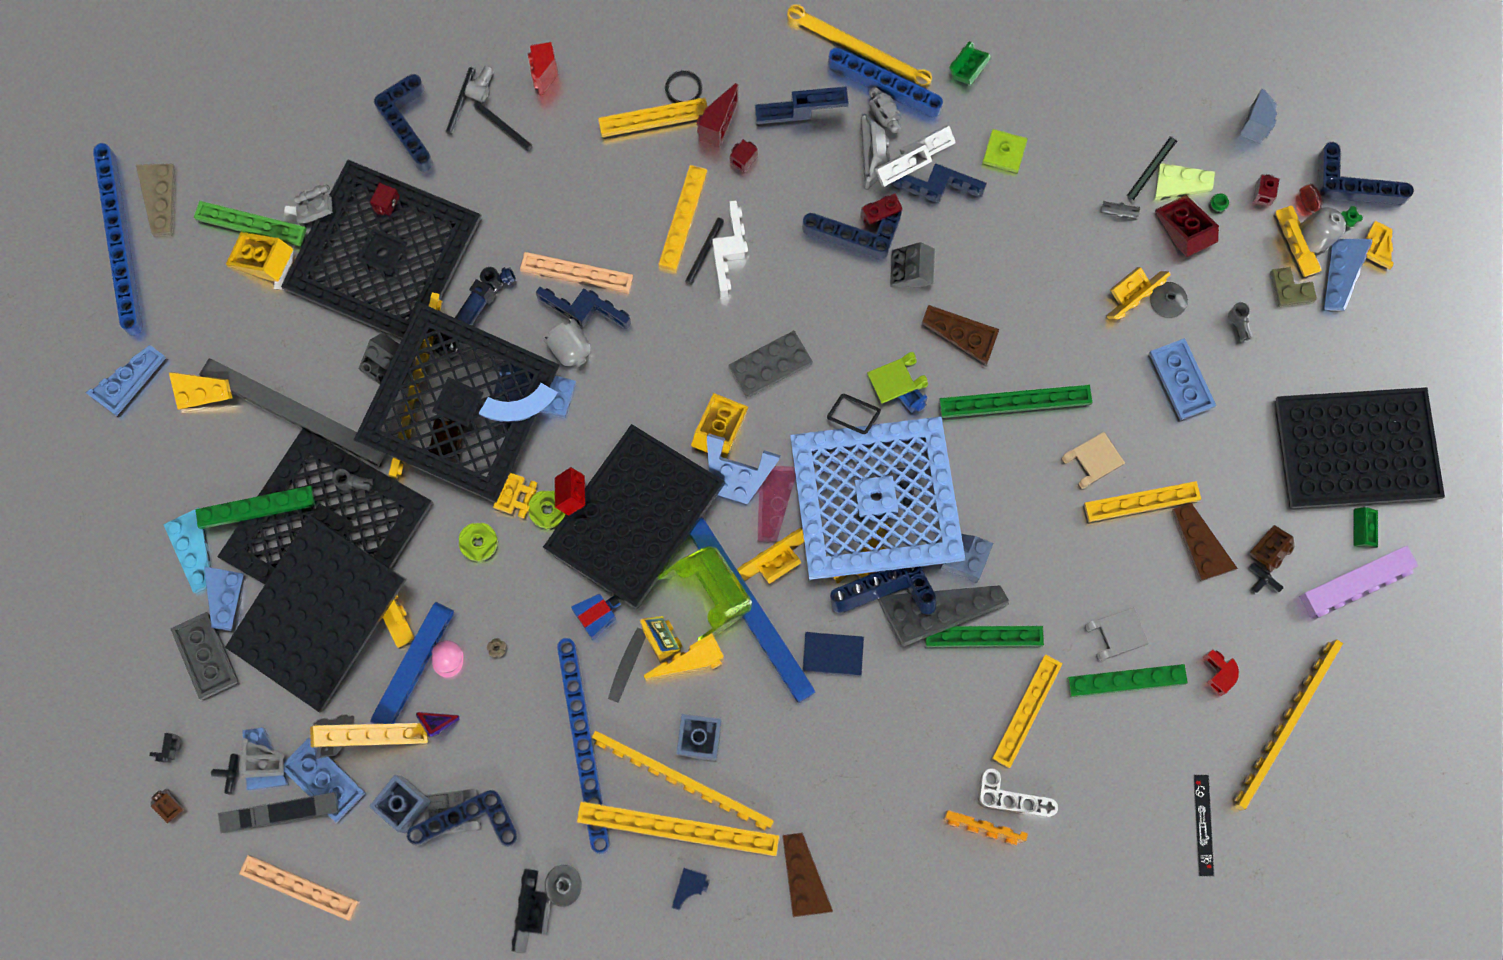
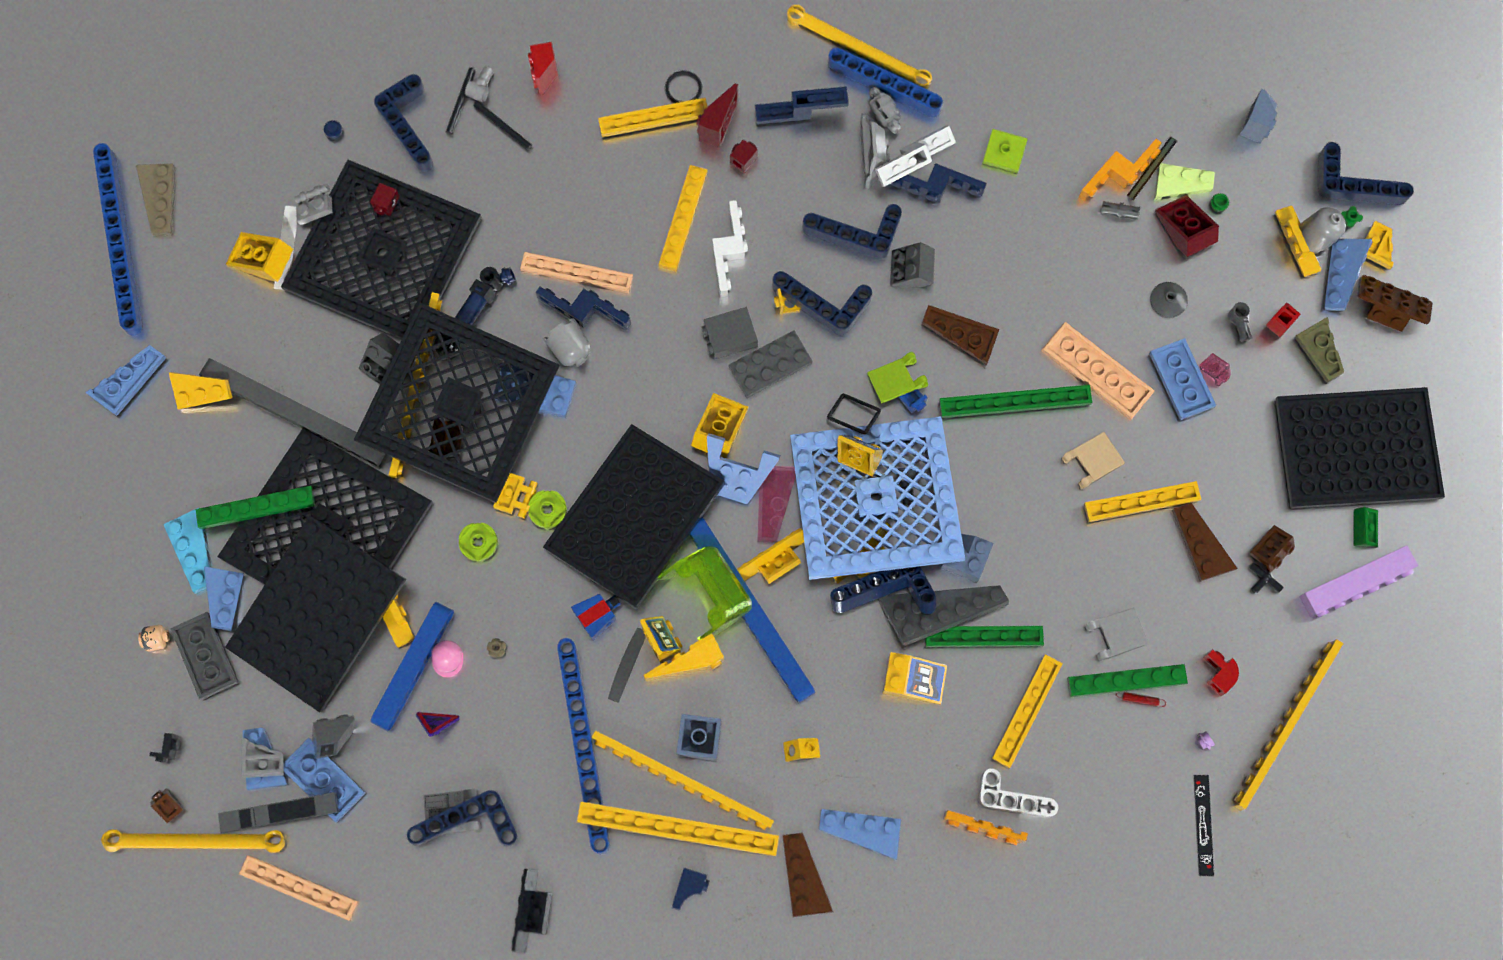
bright green plate [194,201,307,246] -> none
black piece [211,754,238,794] -> none
yellow plate [310,723,428,747] -> none
dark grey pin [332,469,373,491] -> none
sand blue slope [369,775,431,833] -> none
light blue tile [479,383,558,422] -> none
dark grey dish [545,865,581,906] -> none
red brick [555,467,585,516] -> none
black bar [685,218,724,284] -> none
dark blue tile [803,632,864,676] -> none
dark red bracket [860,194,903,224] -> none
green bracket [949,41,991,85] -> none
yellow bracket [1106,267,1171,320] -> none
dark red brick [1253,174,1280,206] -> none
olive plate [1271,267,1317,307] -> none
clear red brick [1299,184,1324,213] -> none
none -> yellow piece [101,829,285,853]
none -> light nougat head [138,625,170,652]
none -> dark blue plate [324,120,342,139]
none -> dark grey brick [701,307,758,359]
none -> dark blue beam [772,271,872,335]
none -> yellow bracket [774,288,801,314]
none -> yellow bracket [783,738,820,762]
none -> medium blue wing [819,809,901,860]
none -> yellow slope [838,435,883,477]
none -> slope [882,652,947,705]
none -> light nougat tile [1041,322,1155,420]
none -> light orange bracket [1079,139,1162,201]
none -> red piece [1116,692,1166,707]
none -> lavender plate [1197,731,1215,750]
none -> clear pink bracket [1199,353,1231,387]
none -> red brick [1266,302,1301,338]
none -> olive wing [1295,317,1344,383]
none -> reddish brown bracket [1357,275,1433,332]

